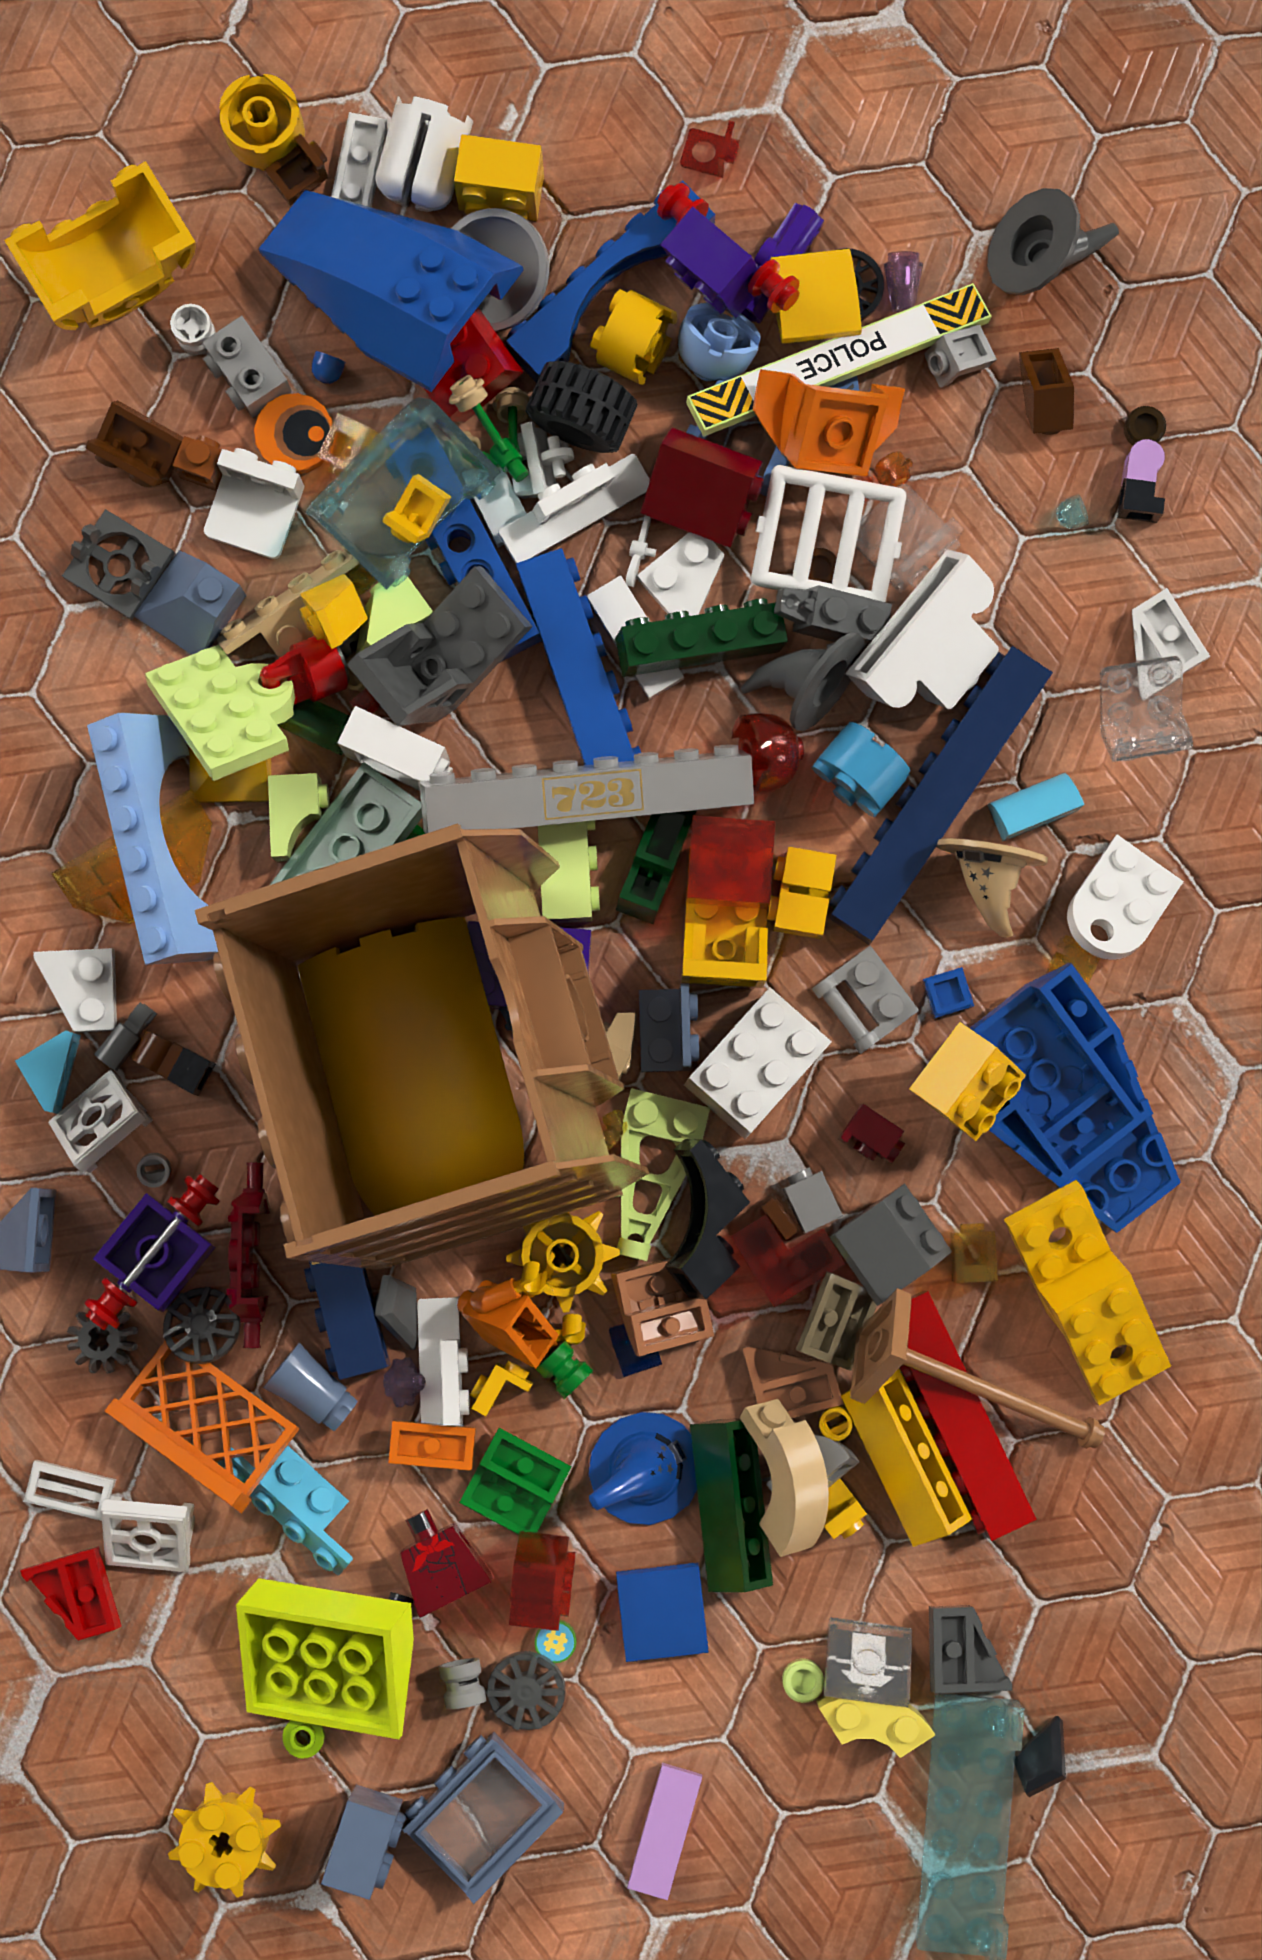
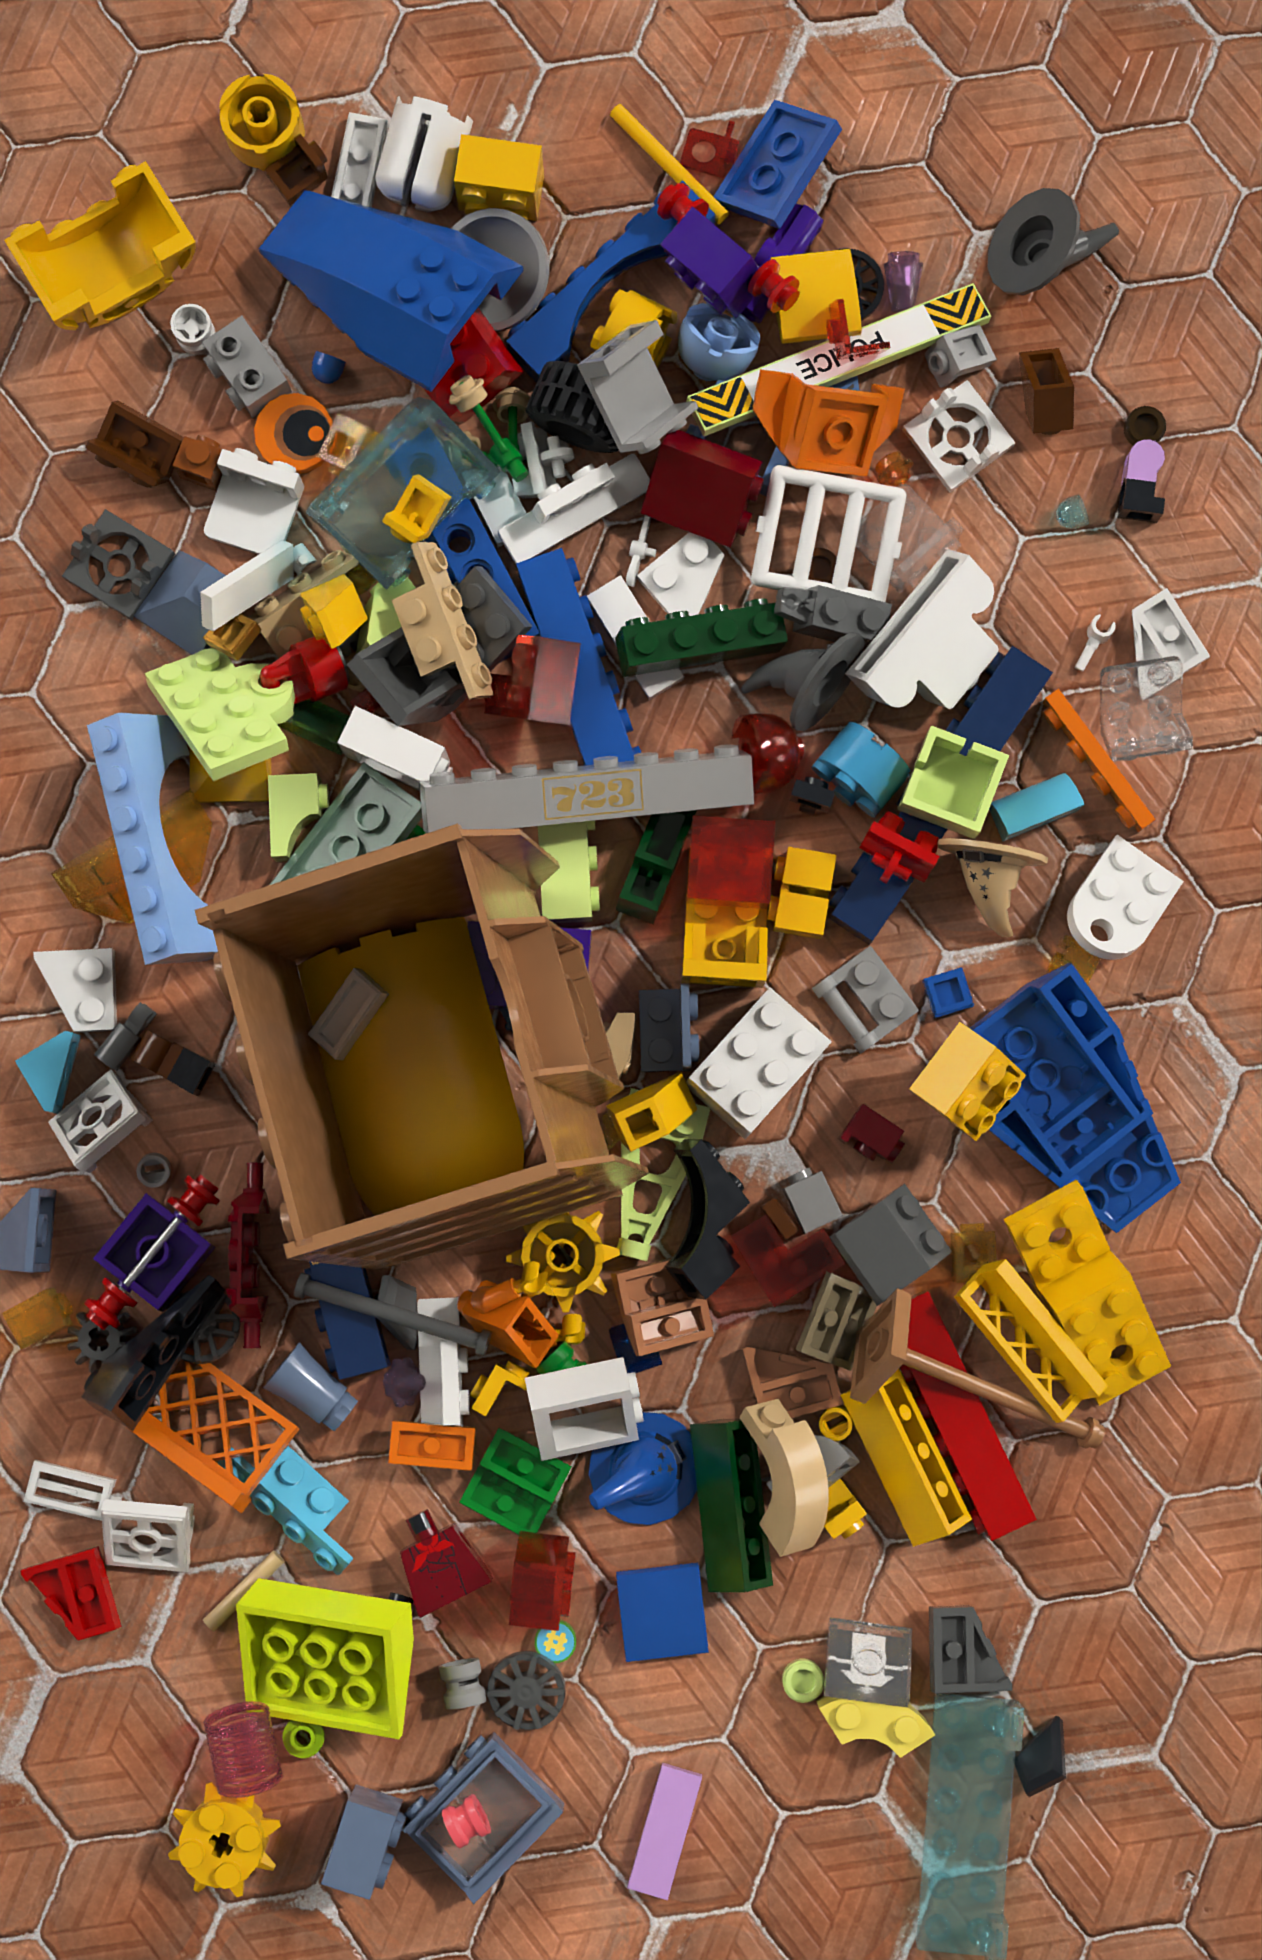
none -> clear yellow brick [2,1288,73,1350]
none -> black wedge [81,1275,225,1431]
none -> white tile [200,540,294,631]
none -> pearl gold tile [203,614,262,661]
none -> tan piece [203,1550,285,1631]
none -> clear pink piece [203,1701,283,1798]
none -> white hand [293,543,317,575]
none -> dark grey bar [294,1272,492,1356]
none -> white tile [308,968,389,1060]
none -> tan bracket [392,542,493,700]
none -> coral wheel [442,1794,491,1849]
none -> clear red brick [484,635,581,725]
none -> white window [525,1357,644,1461]
none -> light grey panel [577,320,699,454]
none -> yellow slope [606,1072,698,1152]
none -> yellow bar [610,104,729,224]
none -> blue plate [713,99,842,229]
none -> black plate [789,777,835,816]
none -> clear red bracket [826,298,891,360]
none -> red hips [859,811,940,884]
none -> yellowish green piece [898,726,1009,839]
none -> white piece [902,380,1015,493]
none -> yellow fence [954,1259,1108,1423]
none -> orange plate [1042,688,1156,833]
none -> white hand [1074,614,1116,672]

